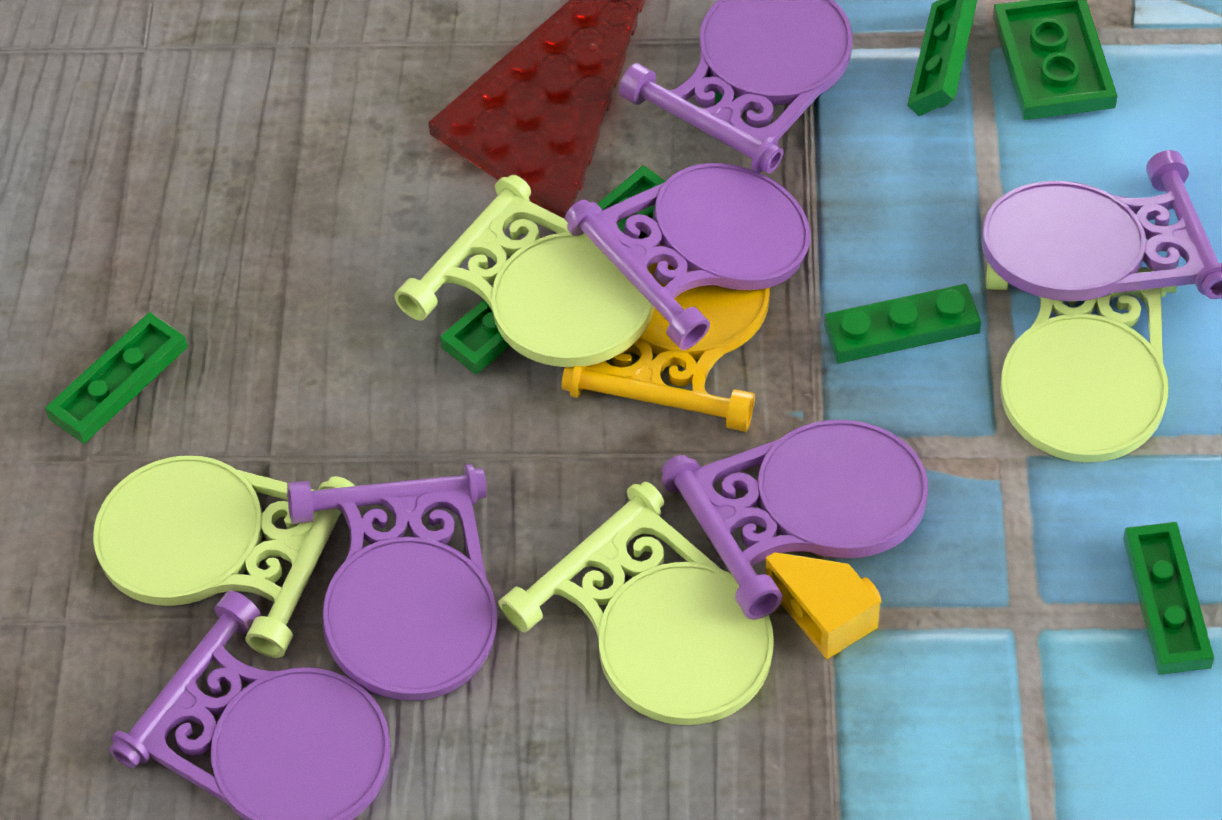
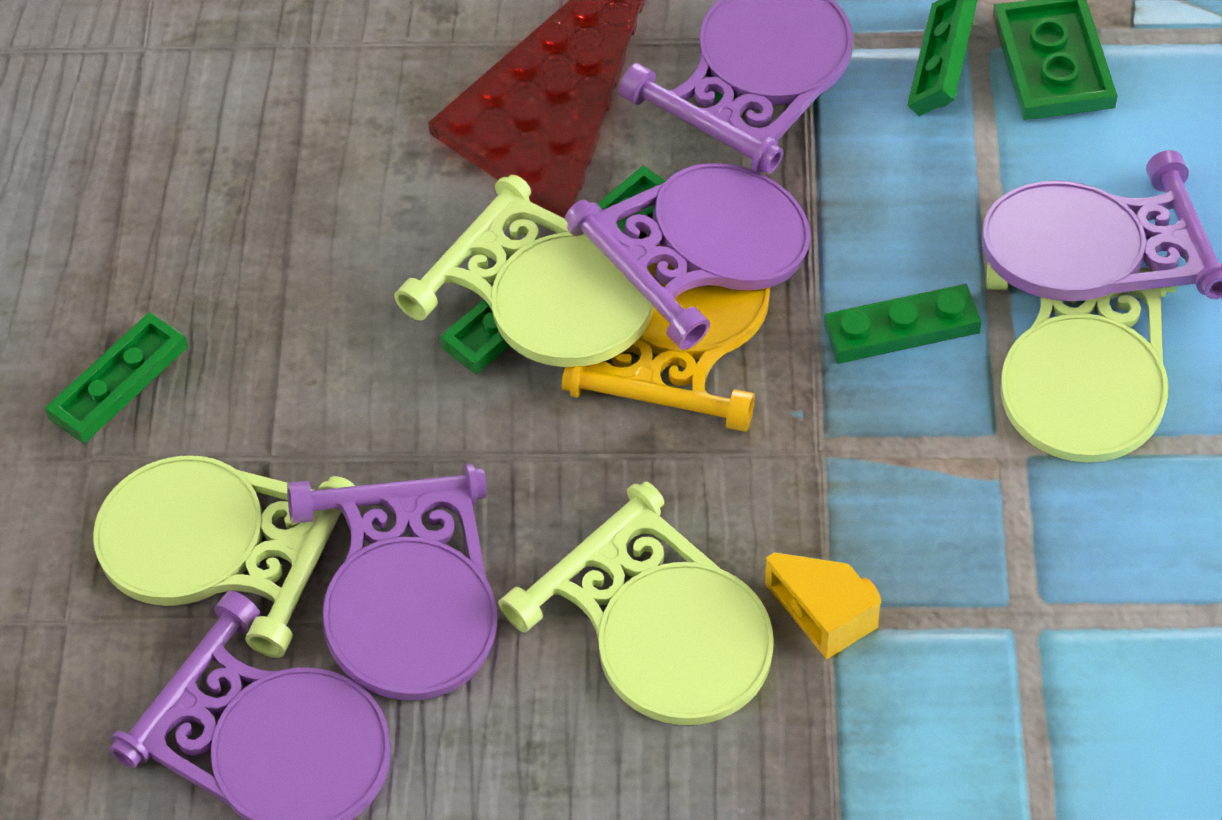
medium lavender piece [662,420,928,620] -> none
green plate [1123,522,1214,675] -> none

